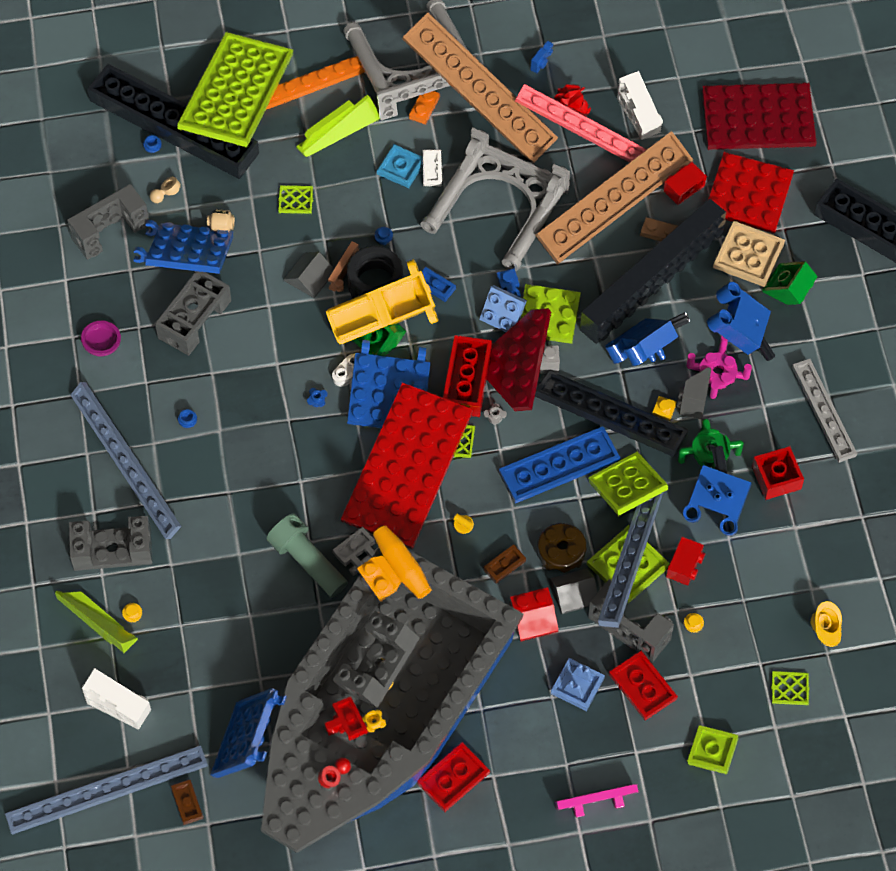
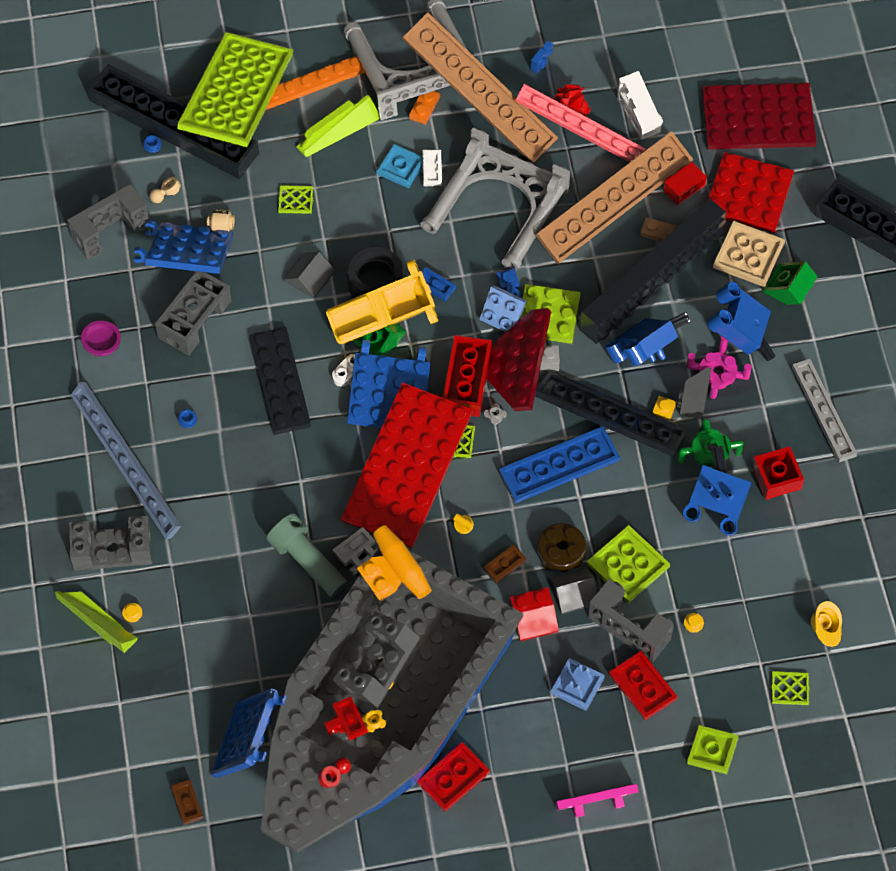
sand blue plate [5,746,208,835] -> none
white wedge [82,669,151,730] -> none
blue plate [307,388,328,407] -> none
nougat hinge [328,241,359,292] -> none
blue plate [375,227,393,245] -> none
lime plate [588,451,668,516] -> none
sand blue plate [598,492,664,628] -> none
red brick [666,537,706,586] -> none
none -> black plate [250,327,311,435]

